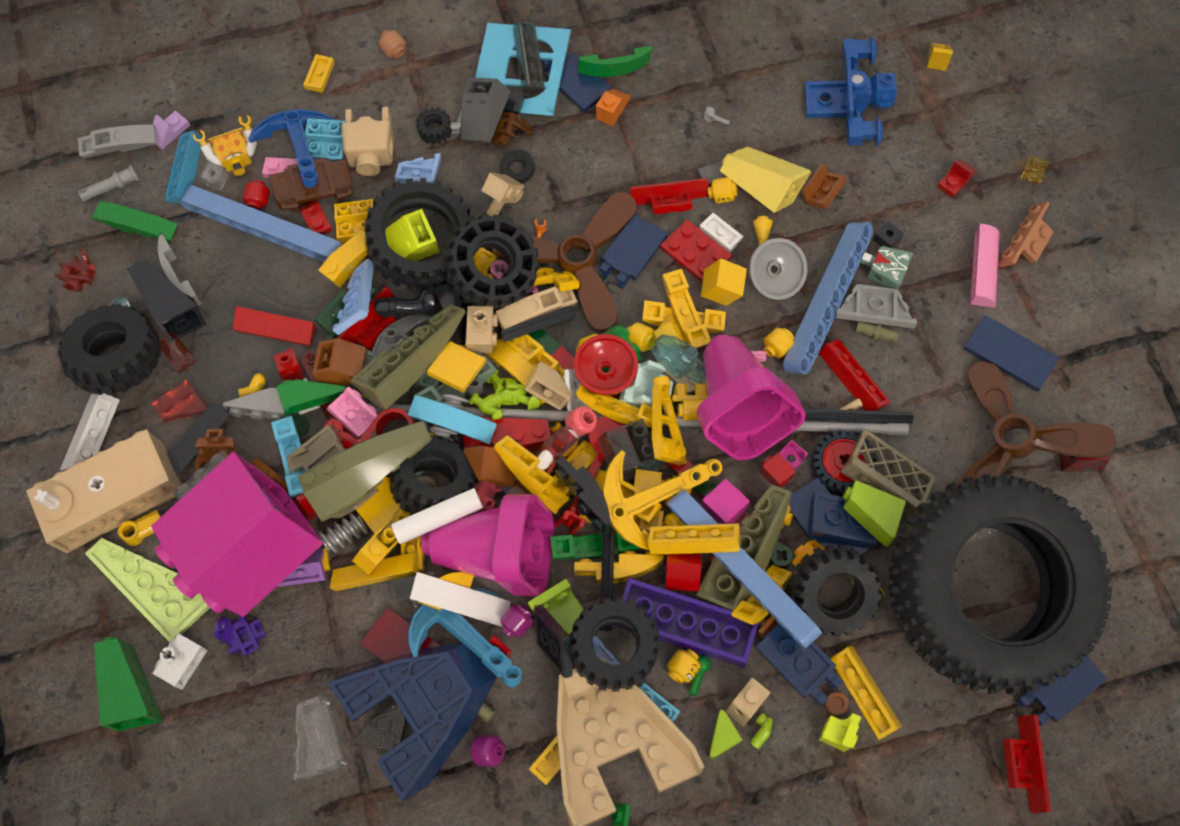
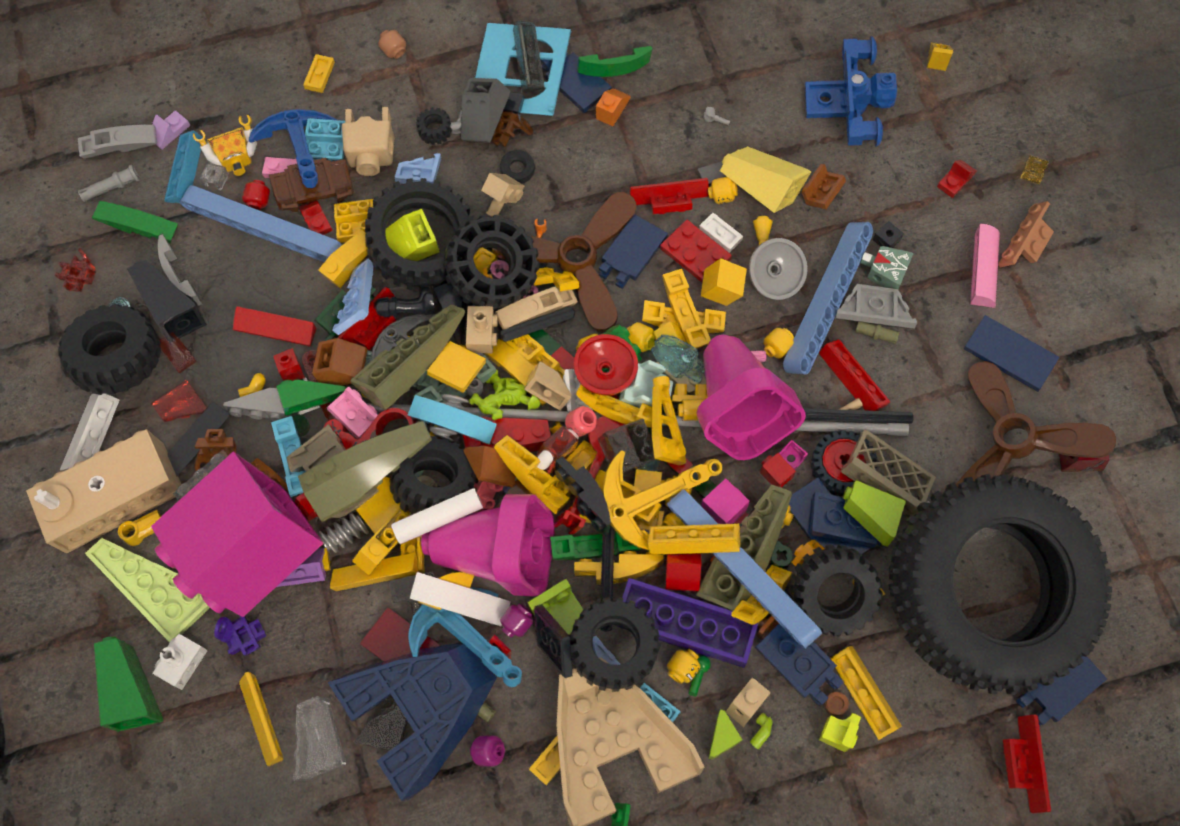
none -> yellow slope [239,672,284,766]

